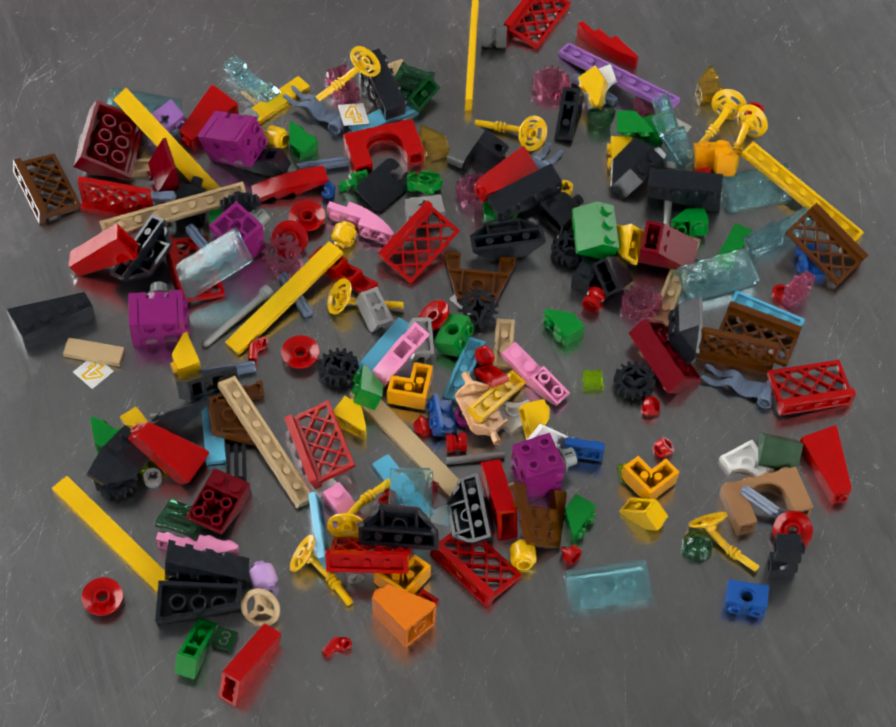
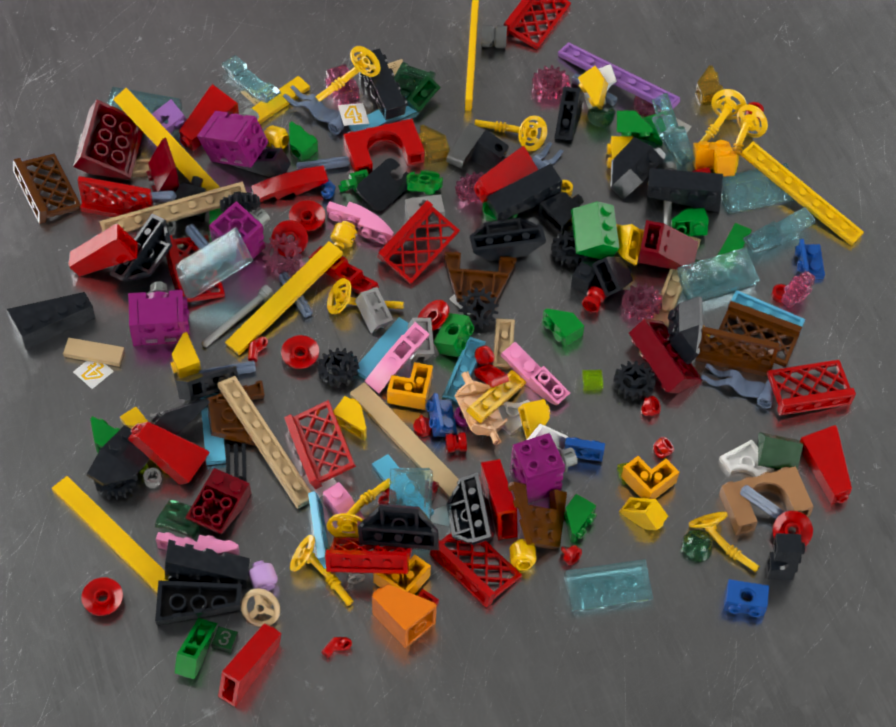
green slope [352,365,383,410] -> none
light grey bar [446,451,505,465] -> none
red slope [576,21,639,69] -> none
reddish brown fence [785,202,868,286] -> none

